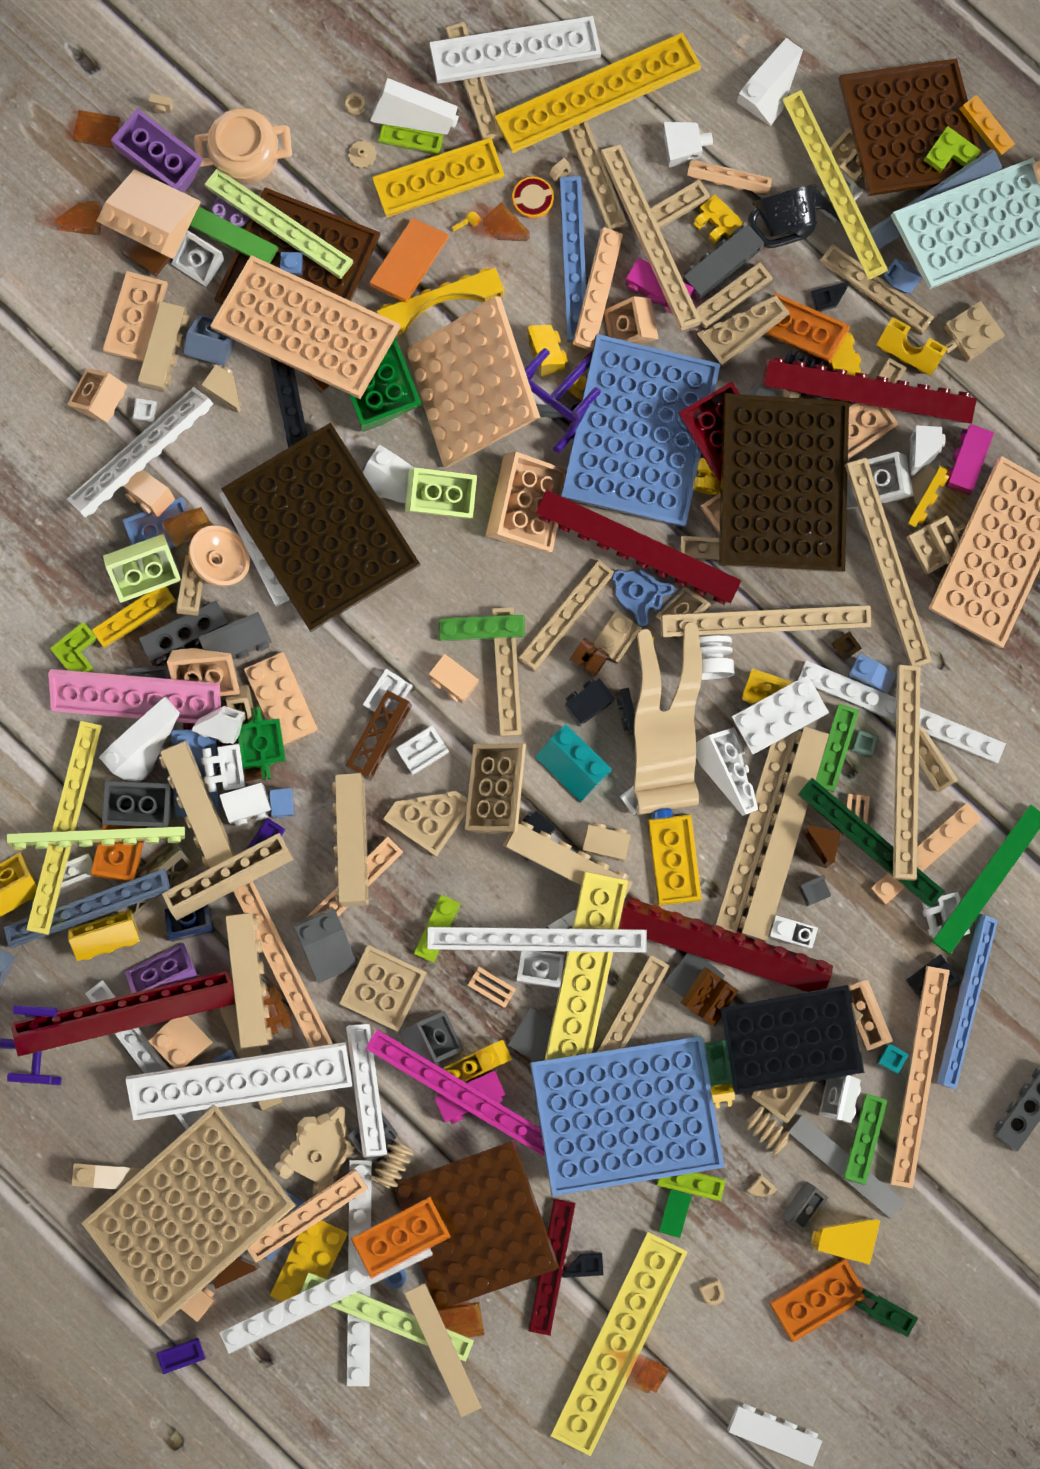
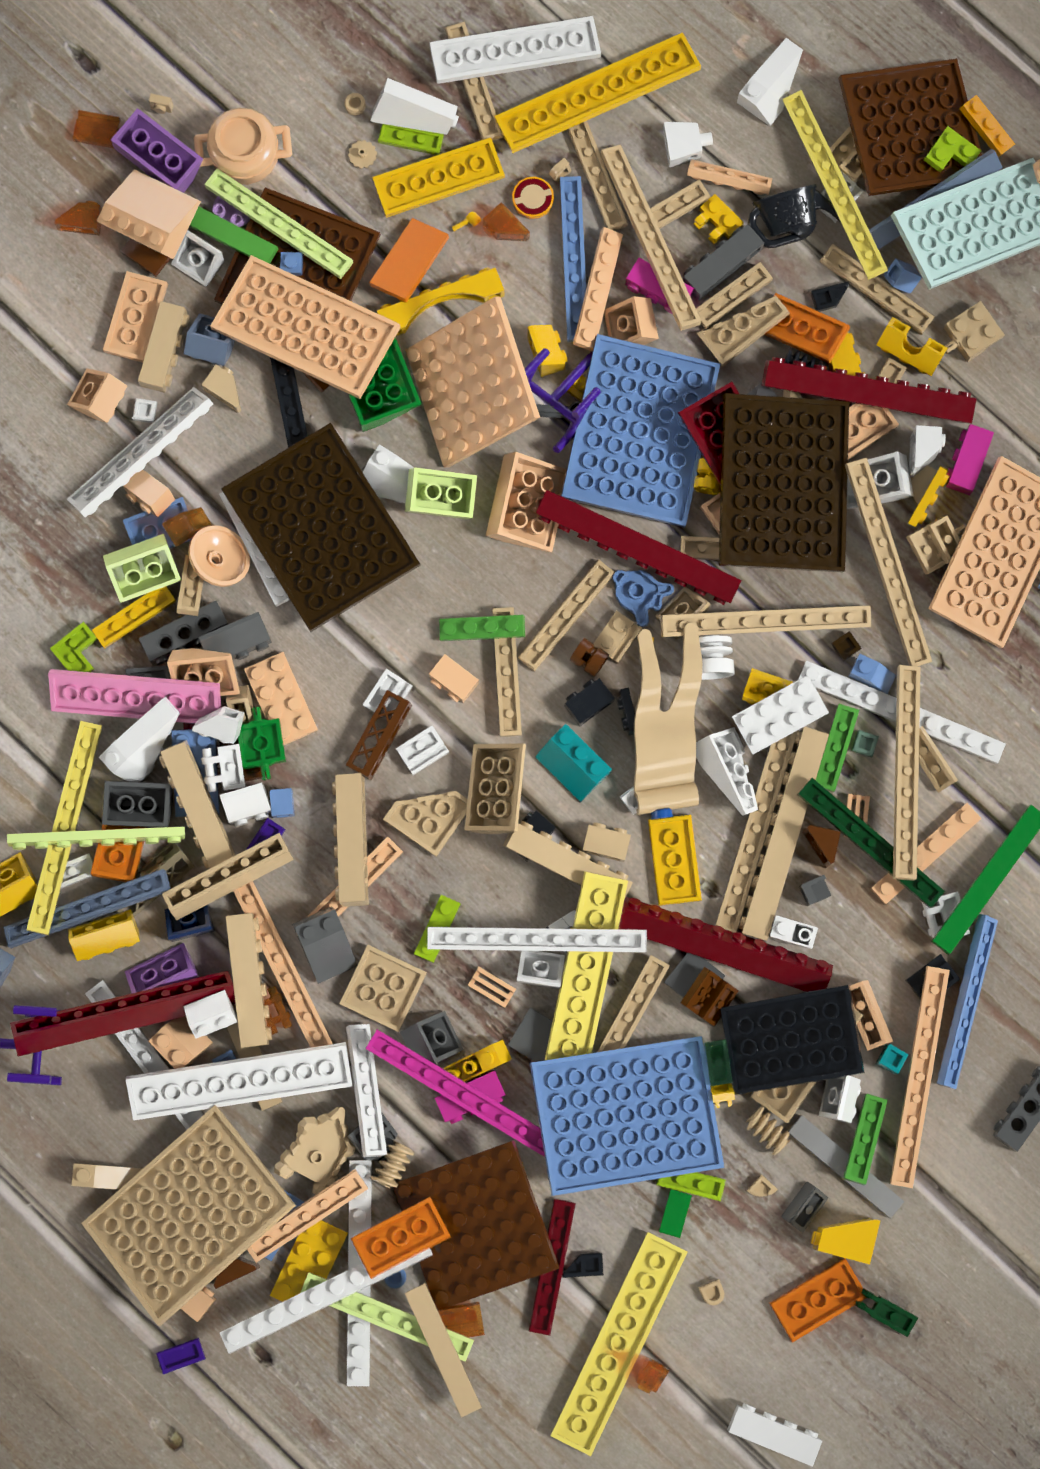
none -> white slope [183,990,238,1038]

